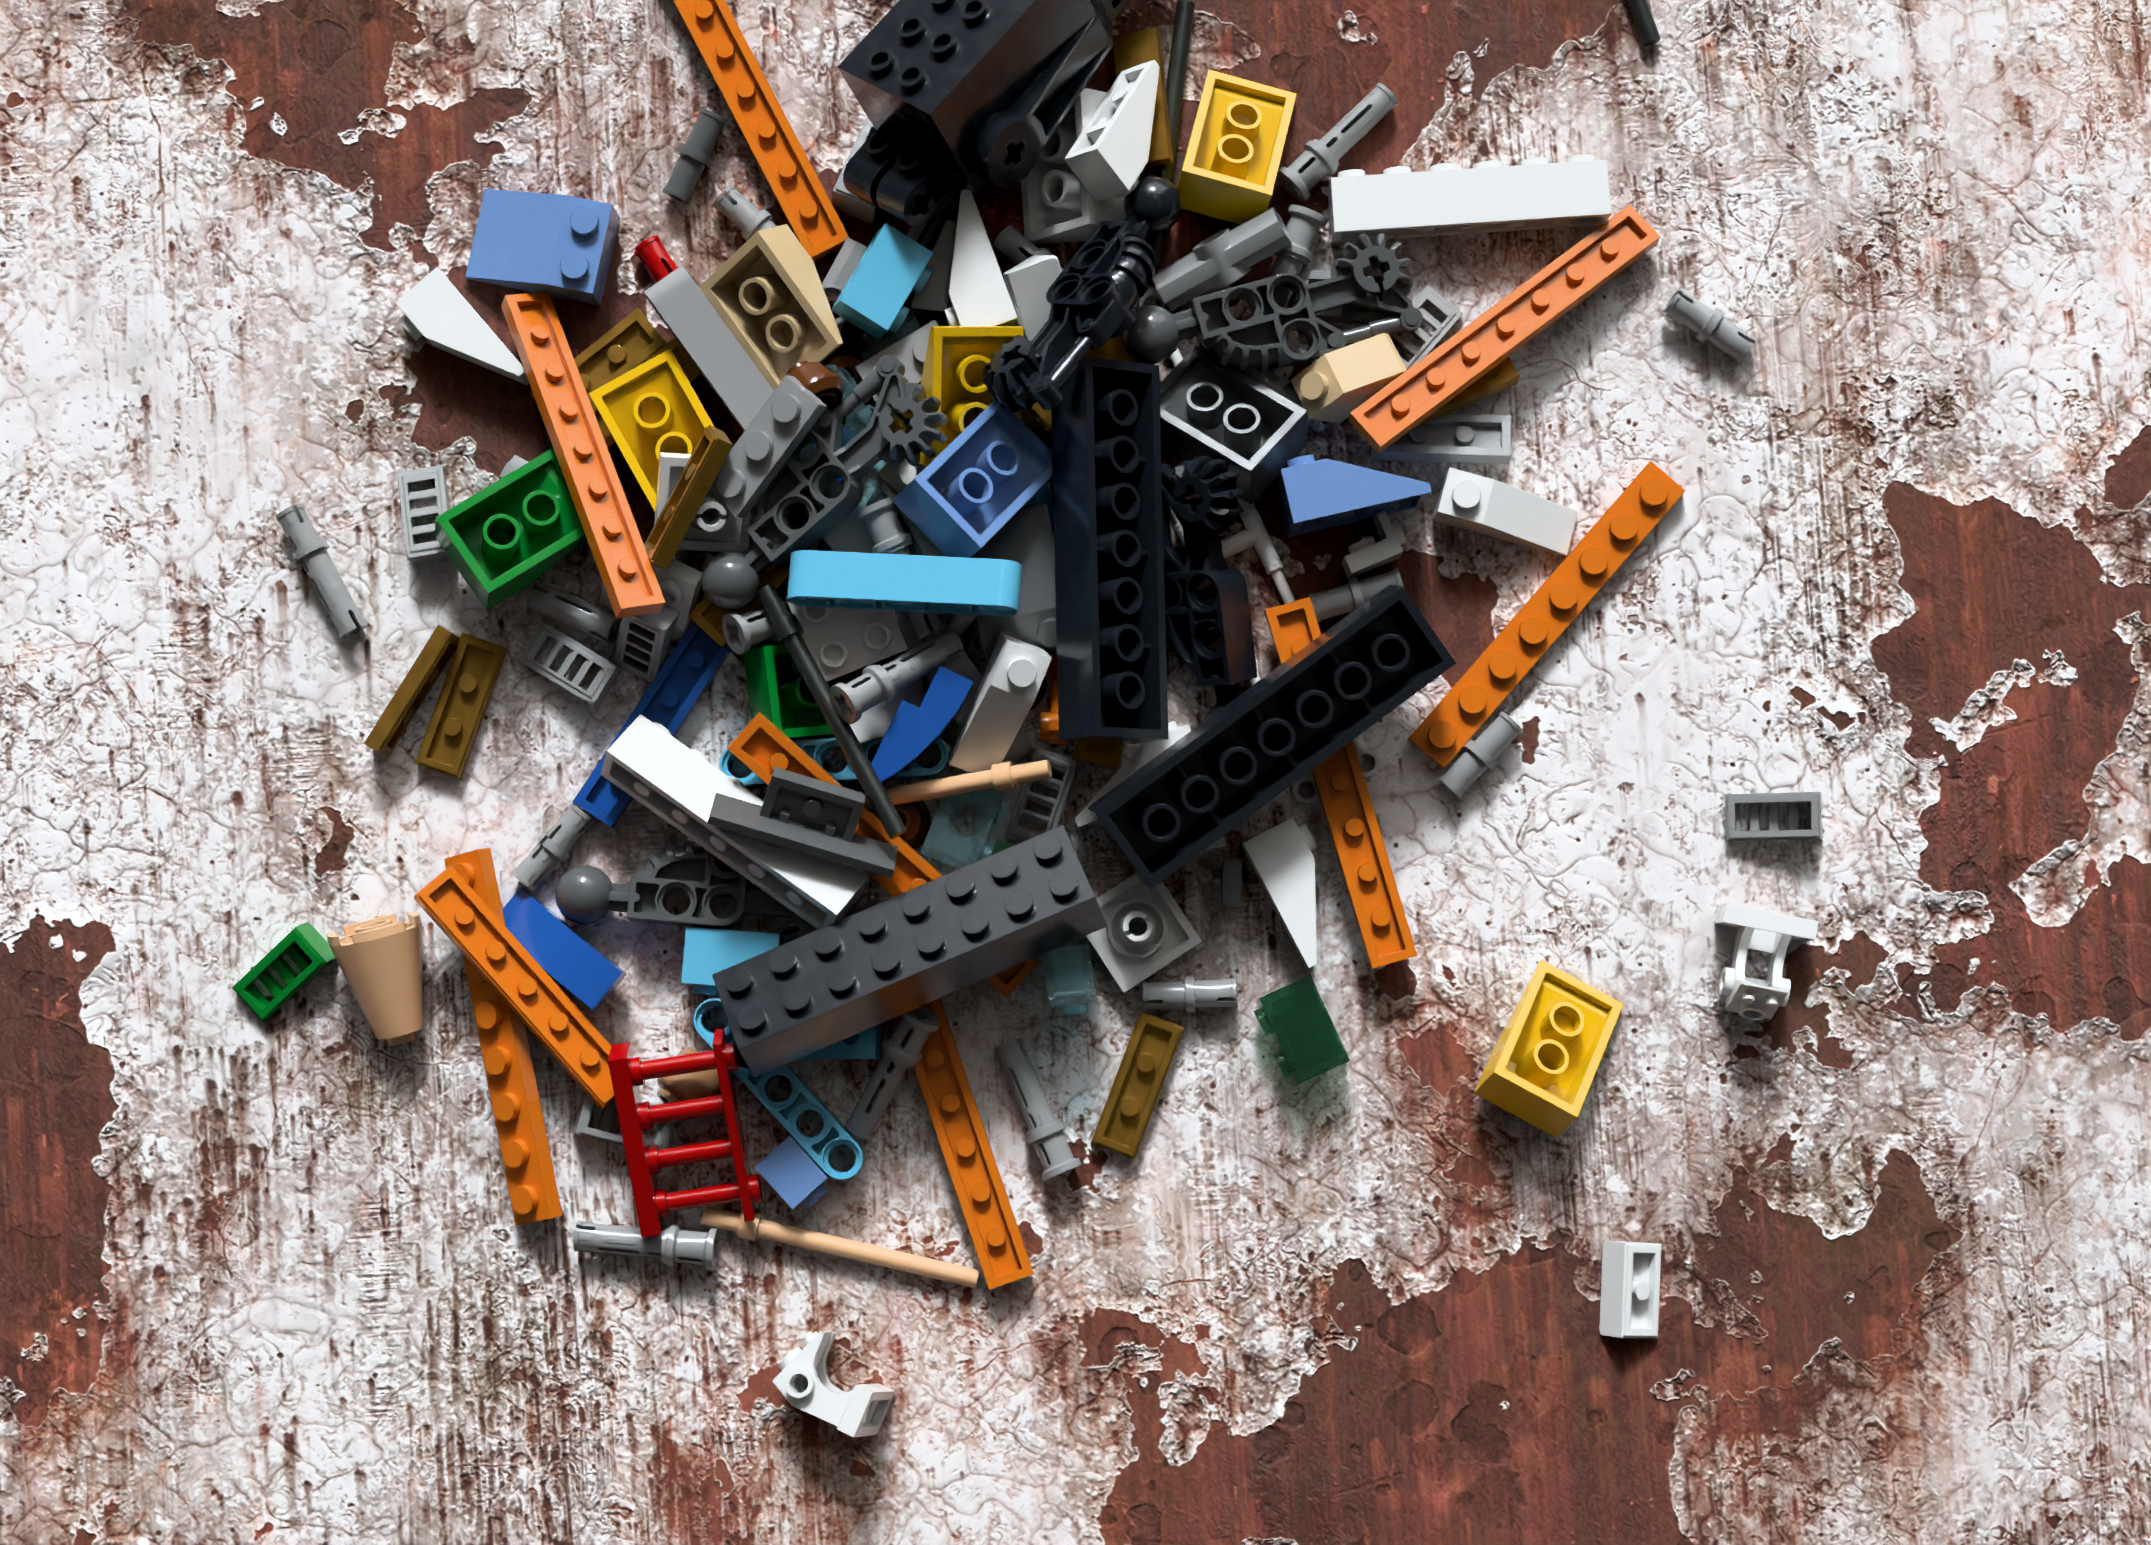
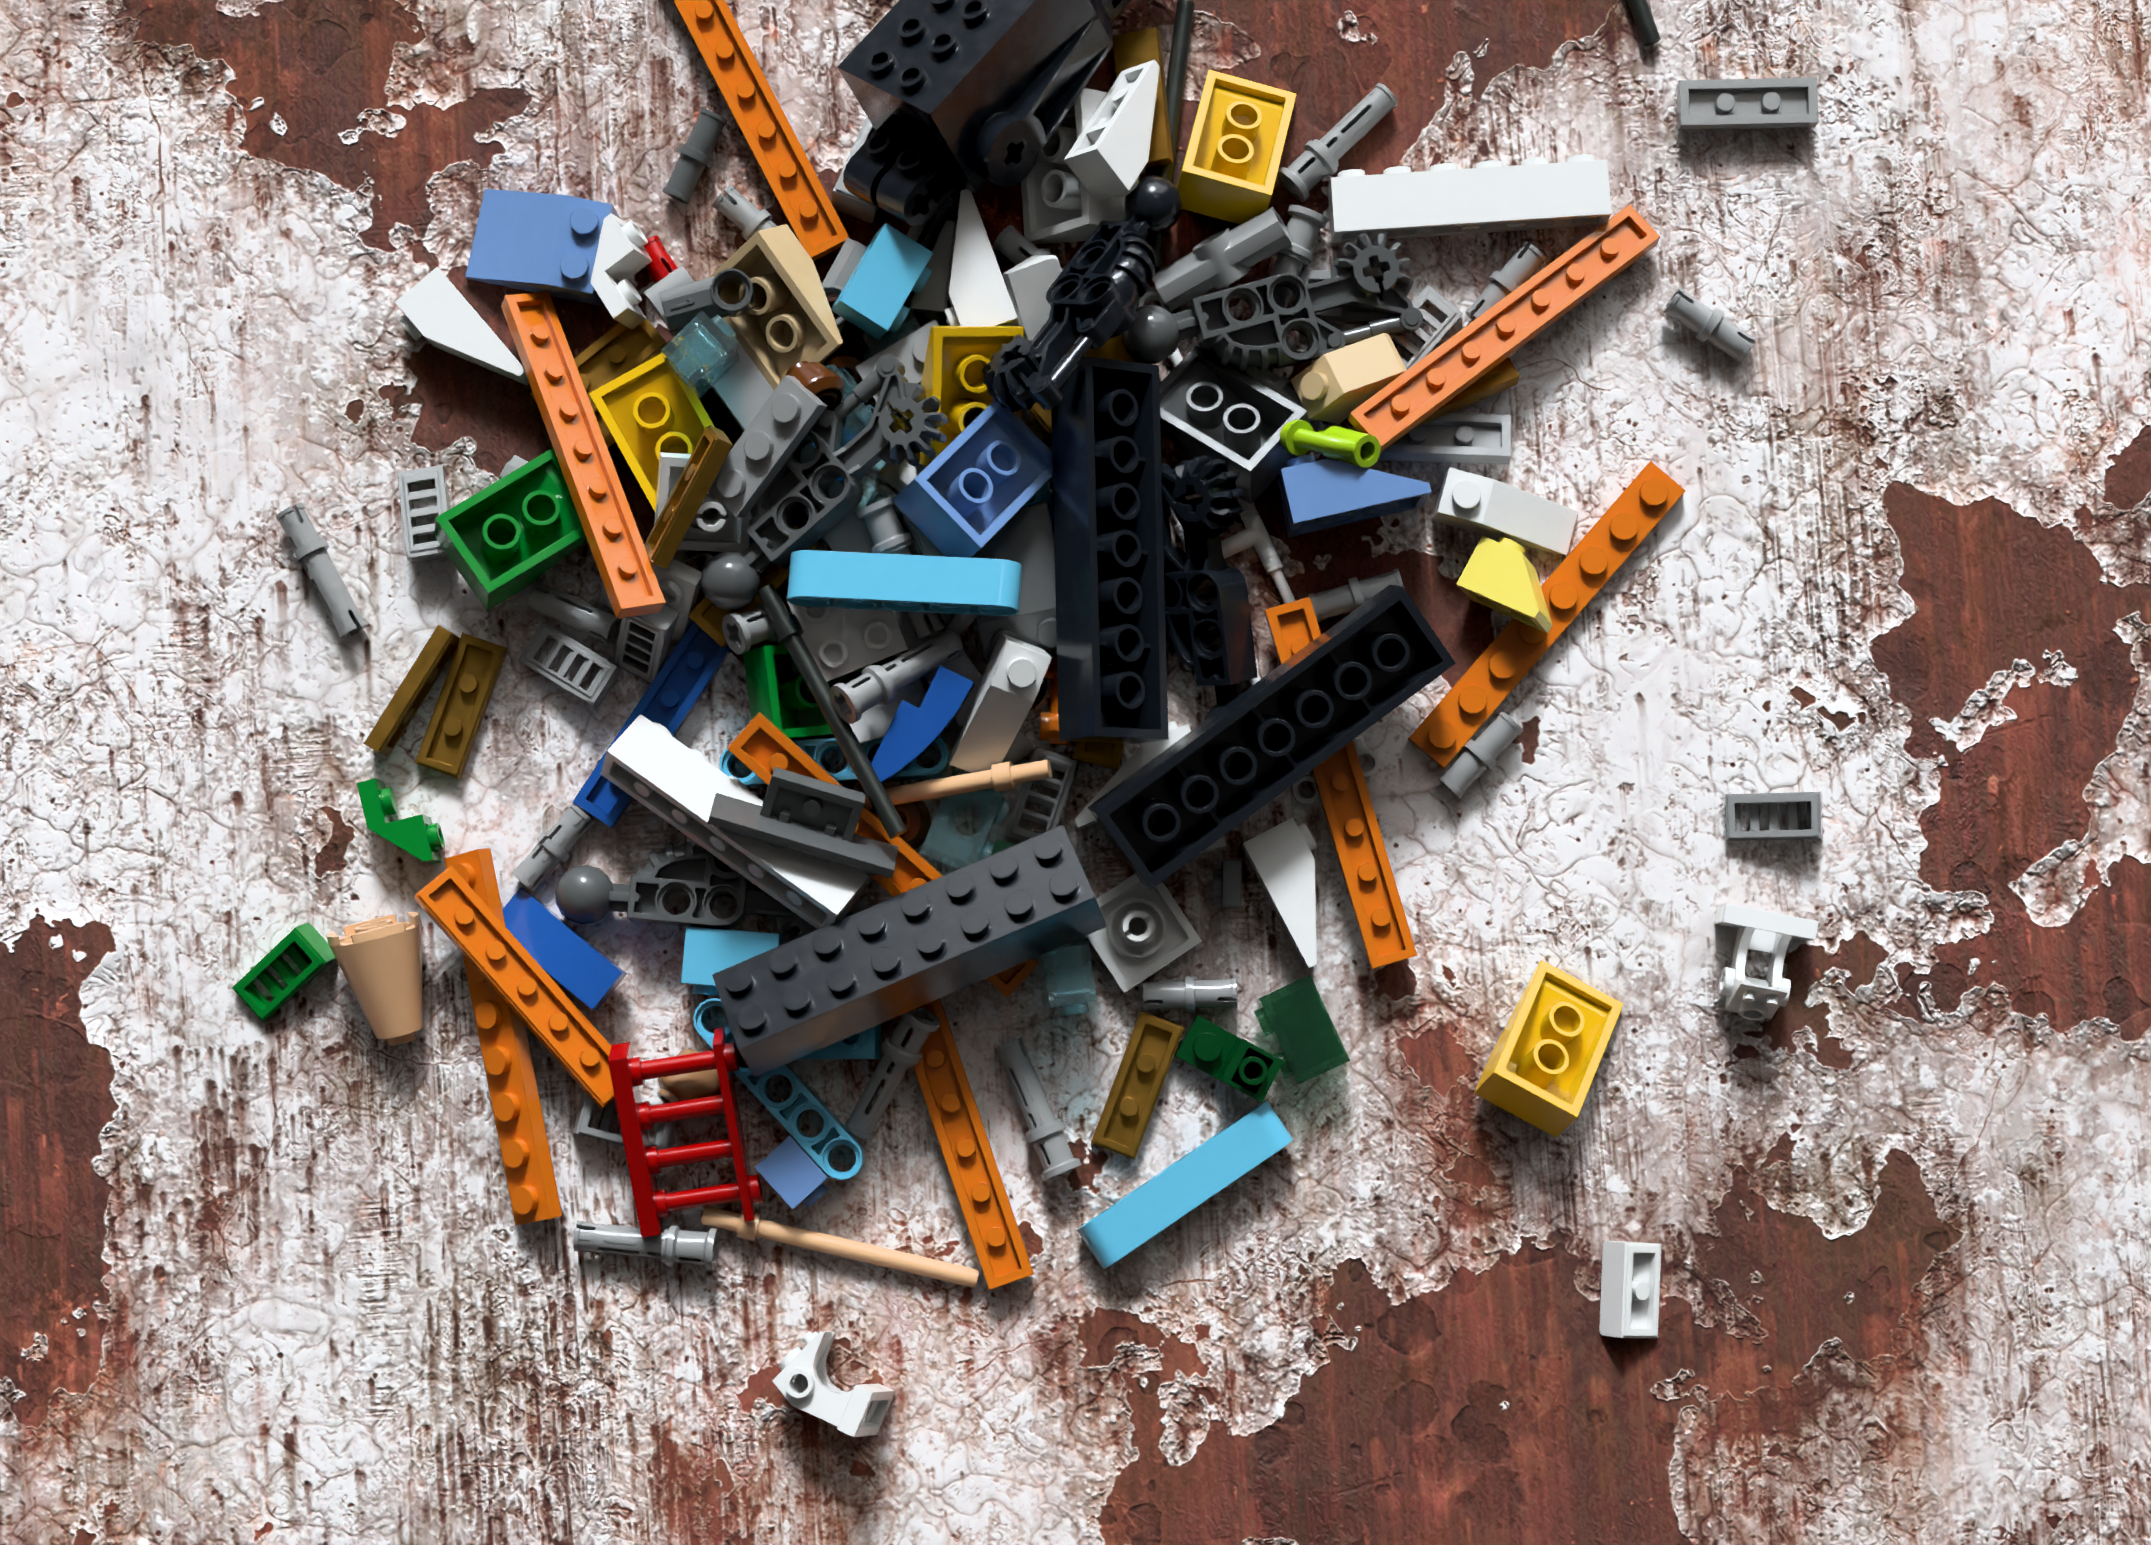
white bracket [1341,510,1406,579] -> none
none -> green slope [357,778,445,864]
none -> white slope [590,213,652,329]
none -> dark grey piece [659,269,755,333]
none -> clear light blue brick [661,311,740,398]
none -> medium azure beam [1077,1101,1294,1269]
none -> dark green slope [1174,1015,1284,1103]
none -> lime plant [1280,420,1381,468]
none -> light yellow slope [1456,535,1553,633]
none -> light grey pin [1465,241,1547,321]
none -> light grey plate [1676,77,1819,130]

